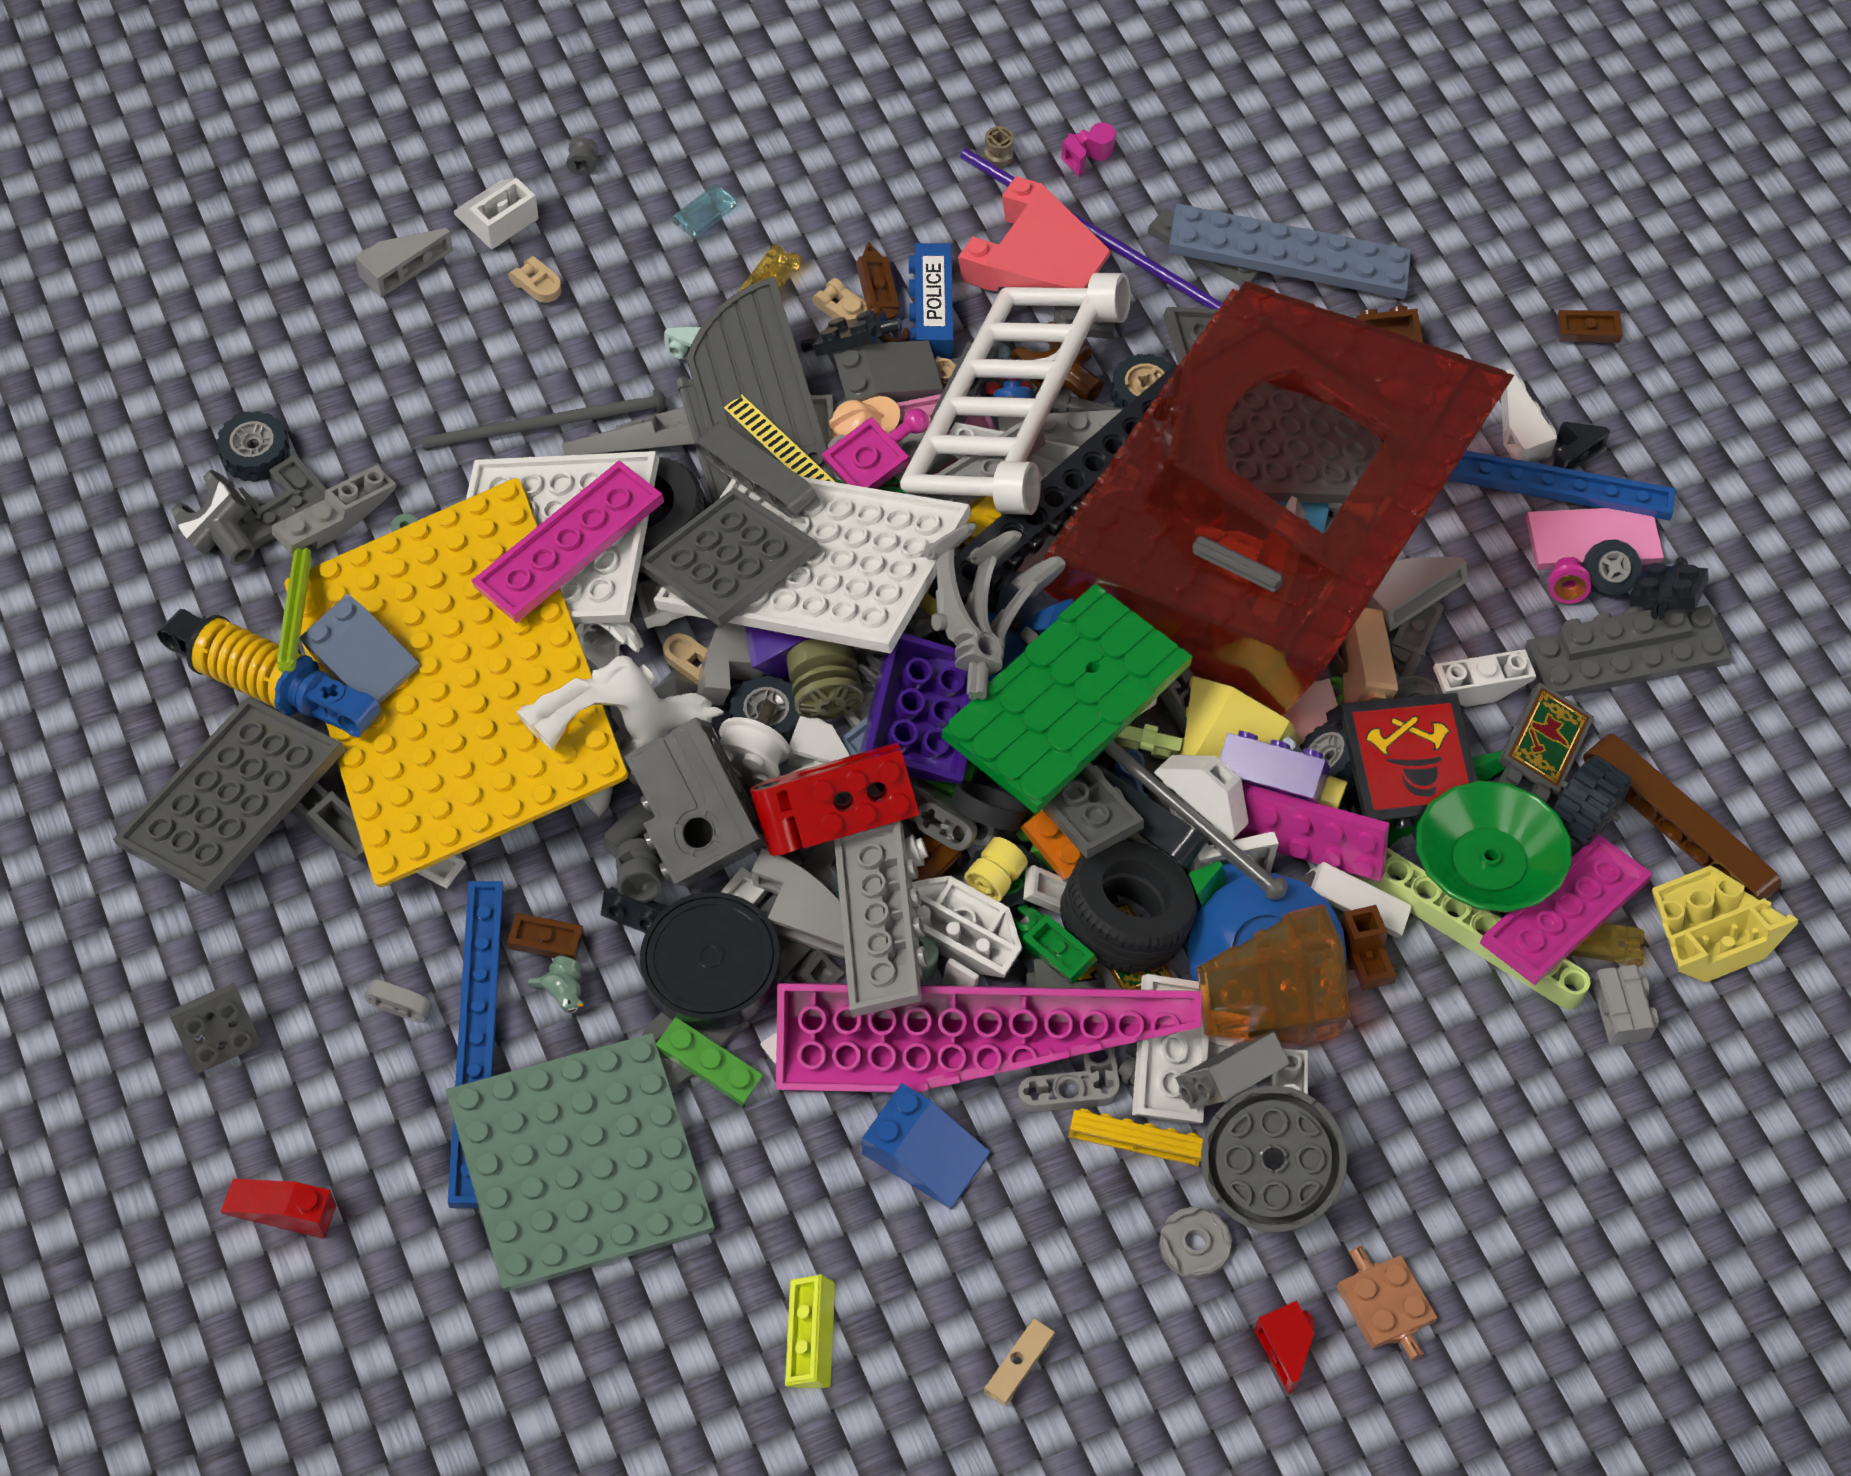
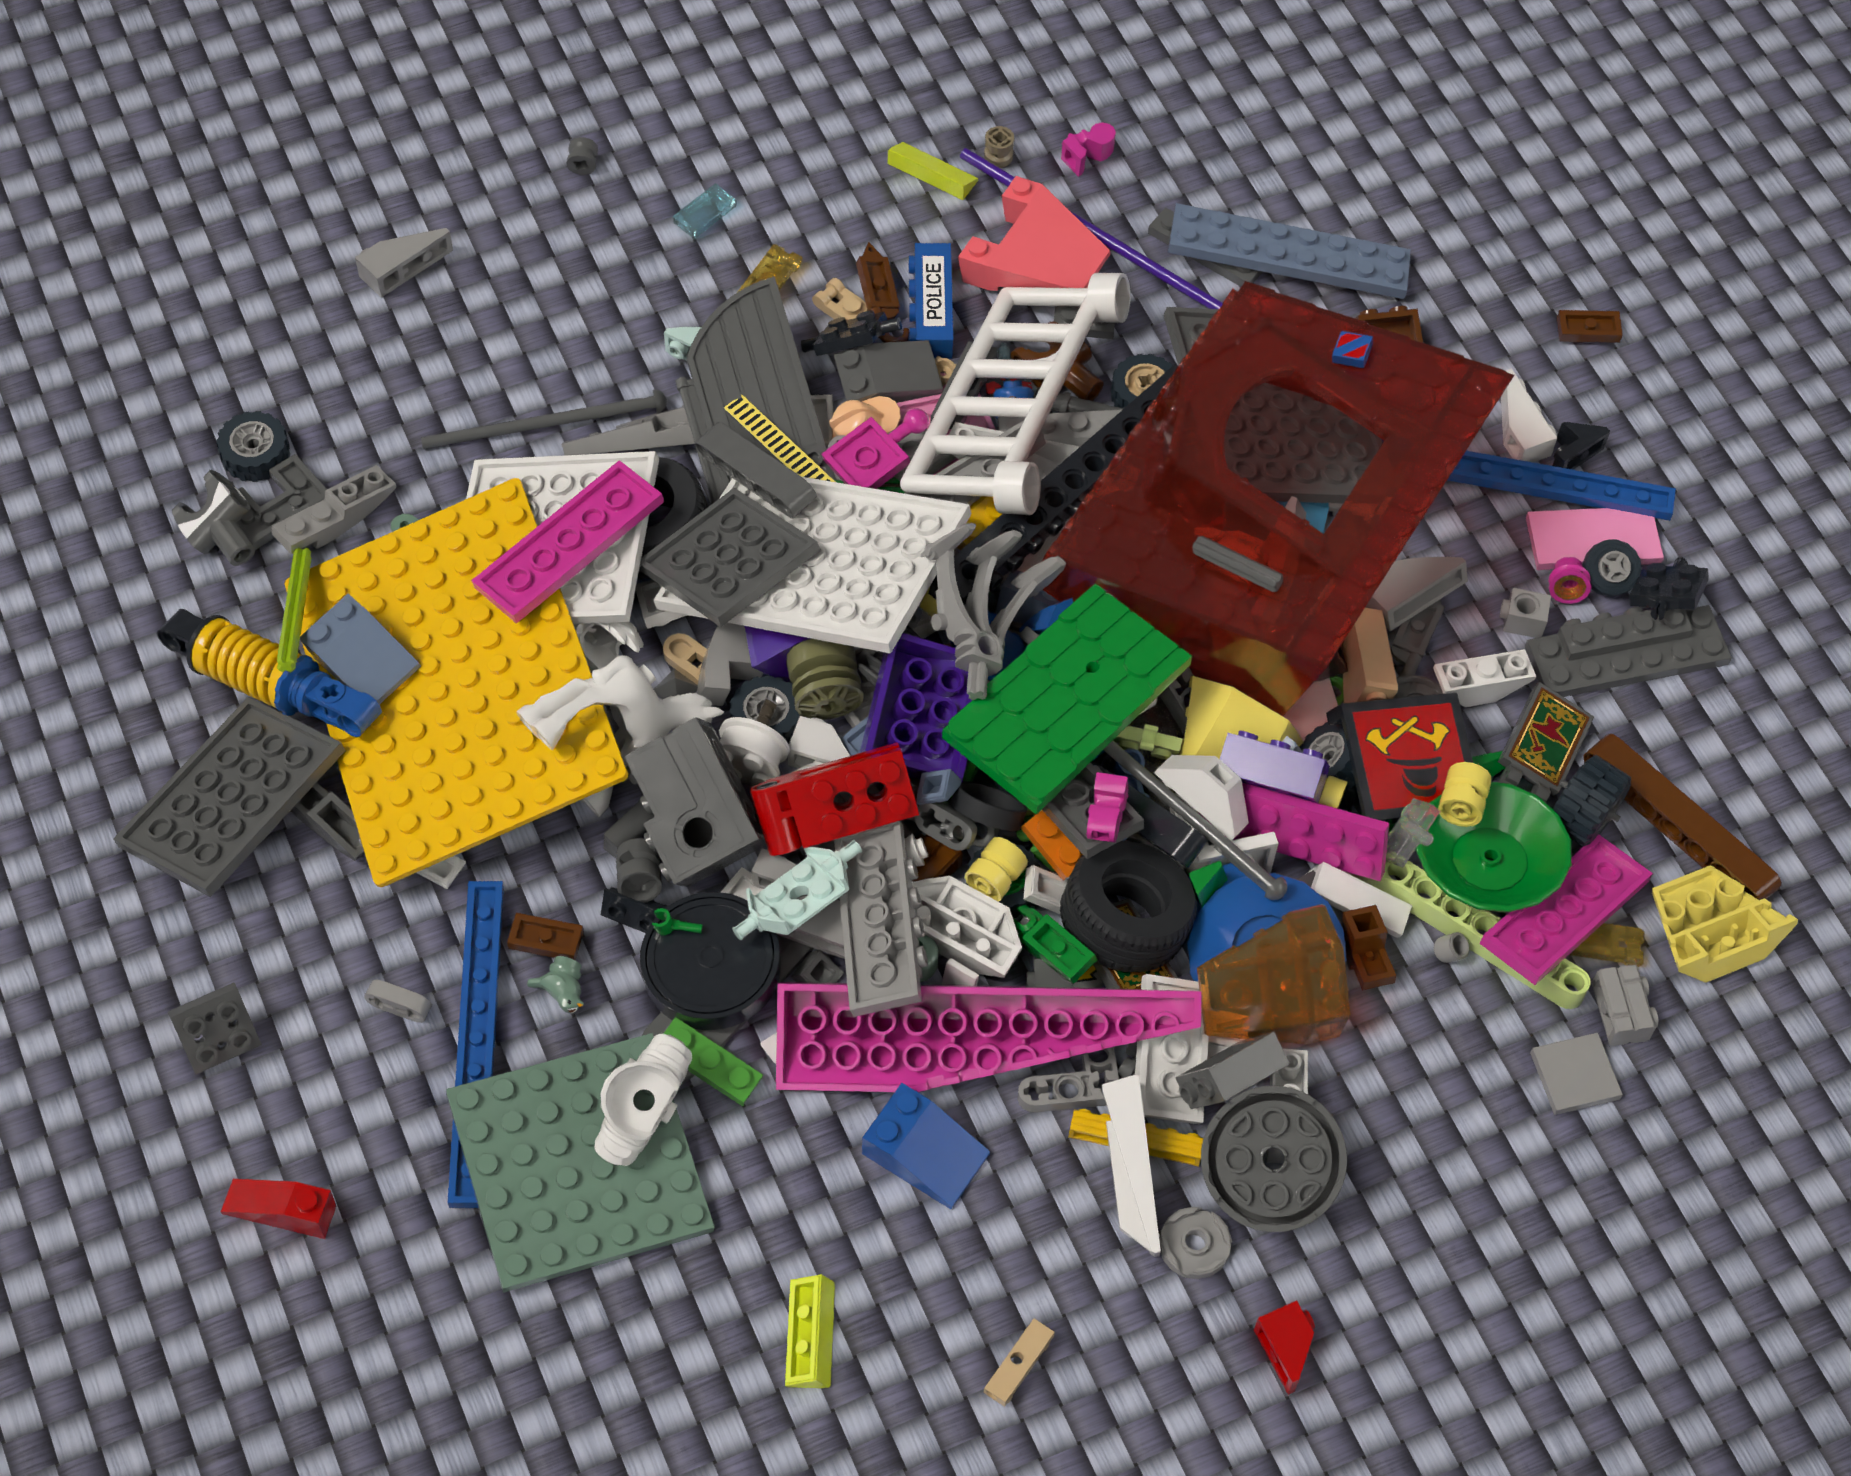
white slope [454,178,539,250] -> none
tan plate [508,256,562,303] -> none
nougat plate [1336,1246,1437,1361] -> none
none -> white piece [594,1034,692,1166]
none -> green hand [652,908,703,936]
none -> light aqua plate [732,840,862,940]
none -> neon yellow slope [887,142,978,200]
none -> sand blue slope [916,769,962,805]
none -> dark pink leg [1087,772,1128,843]
none -> white wedge [1102,1074,1161,1257]
none -> blue tile [1332,331,1373,368]
none -> clear plate [1386,798,1441,868]
none -> light grey piece [1434,932,1469,963]
none -> light yellow wheel [1438,762,1492,827]
none -> light grey brick [1499,588,1551,638]
none -> light grey tile [1530,1033,1623,1115]

